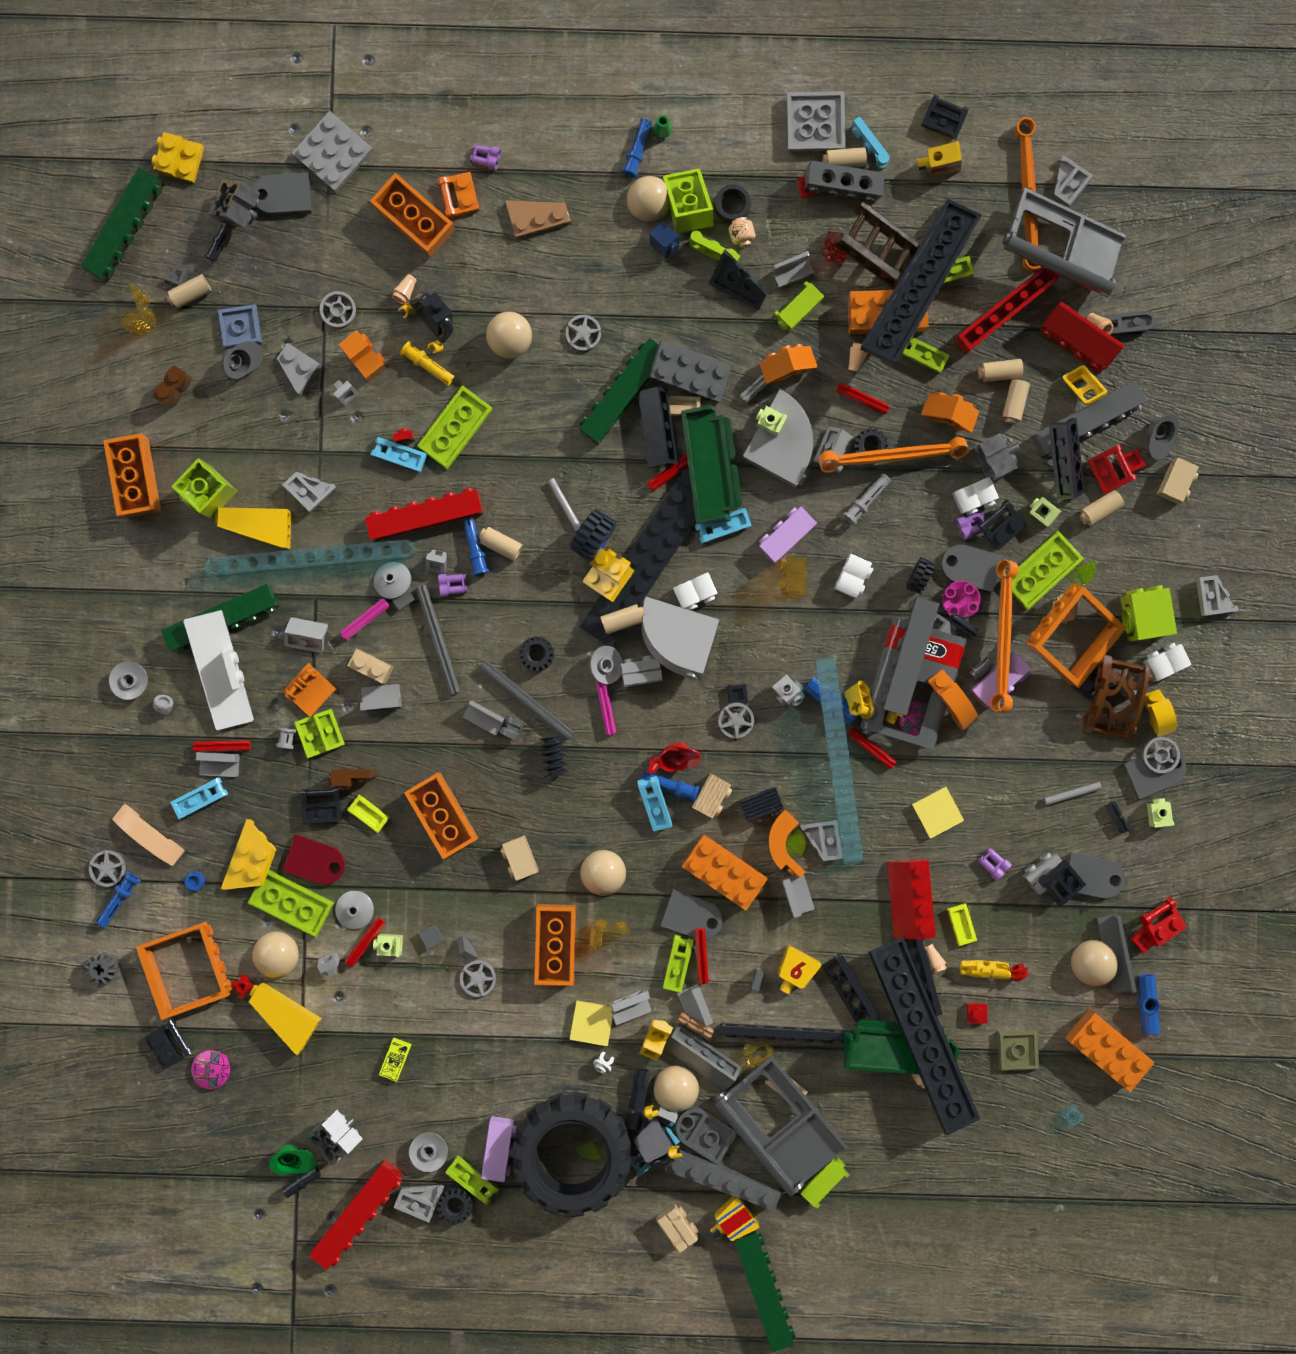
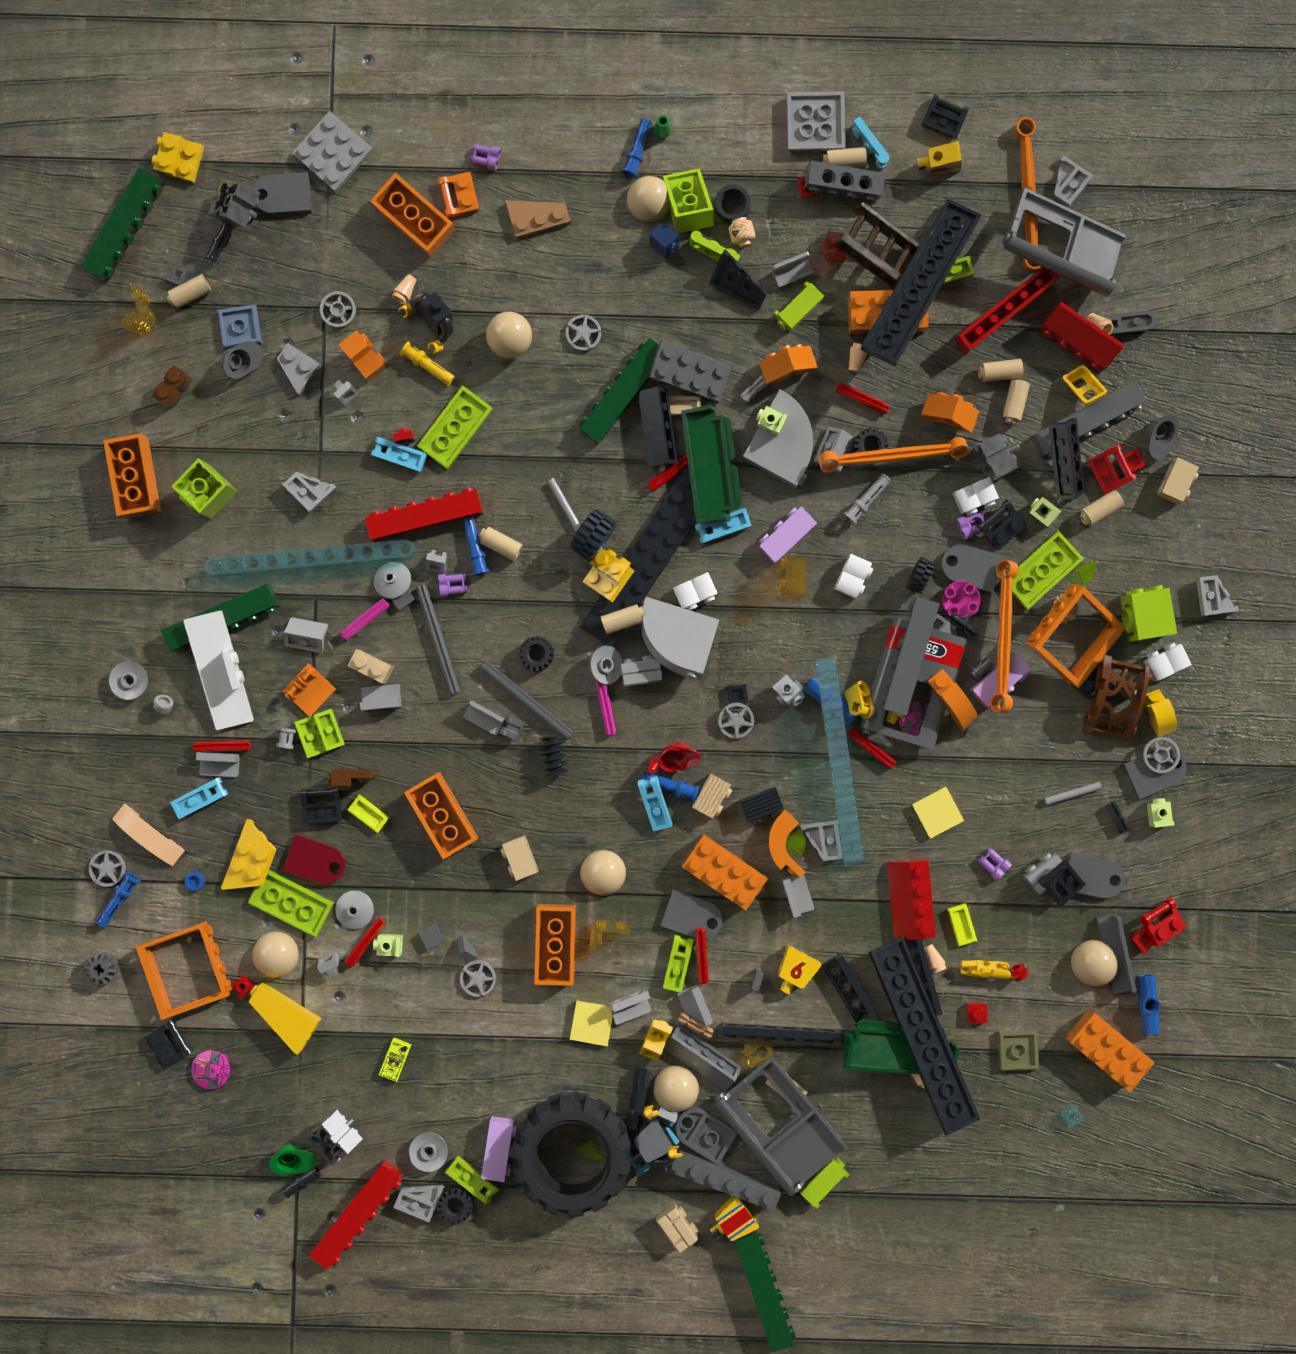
yellow slope [215,507,291,550] -> none
white plate [593,1052,614,1074] -> none
lime plate [902,337,950,374] -> none

